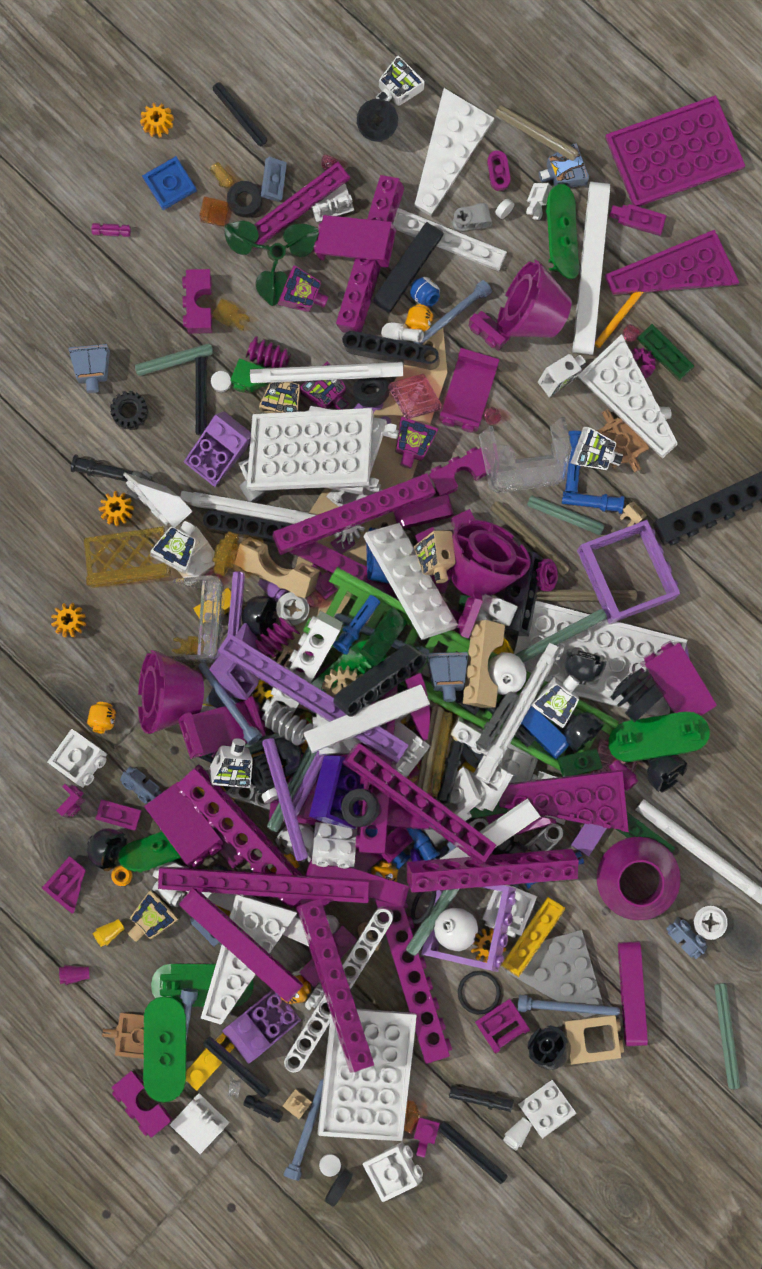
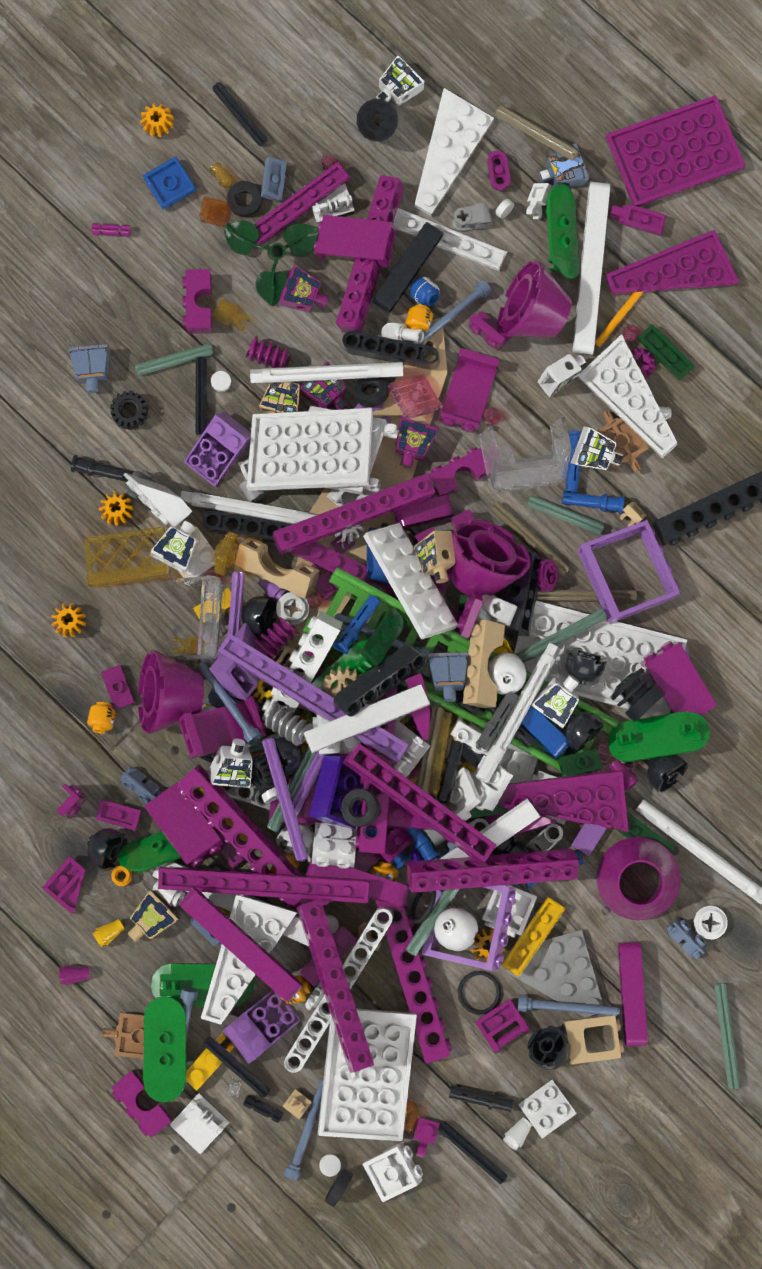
white plate [47,729,108,788] -> none
green slope [230,358,270,393] -> none
none -> magenta plate [101,665,135,710]

